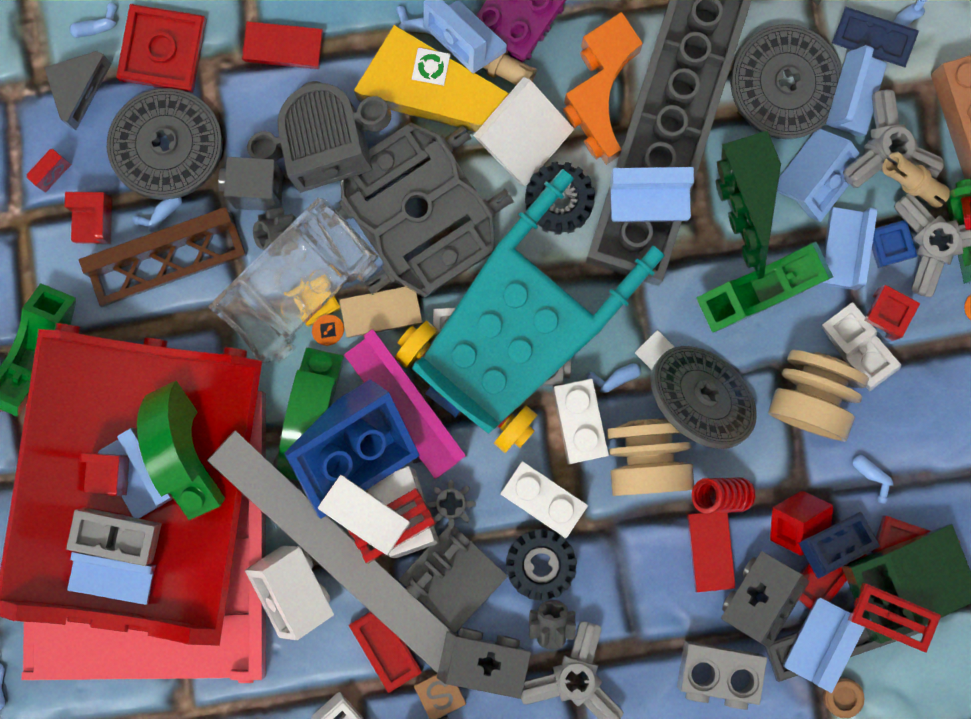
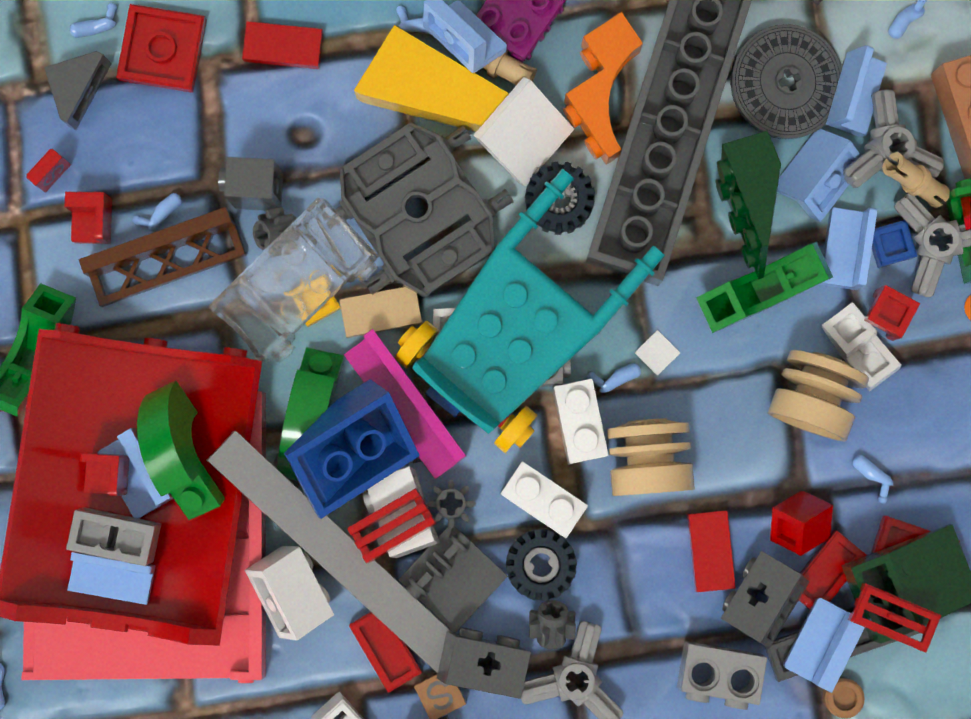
piece [107,88,223,200] -> none
dark grey piece [247,81,391,193] -> none
orange sticker [312,314,344,346] -> none
white slope [318,475,411,555] -> none
white sticker [412,48,450,86] -> none
light blue panel [610,167,694,222] -> none
piece [651,346,757,449] -> none
red piece [691,477,756,514] -> none
dark blue plate [798,512,880,579] -> none
dark blue plate [832,6,919,68] -> none

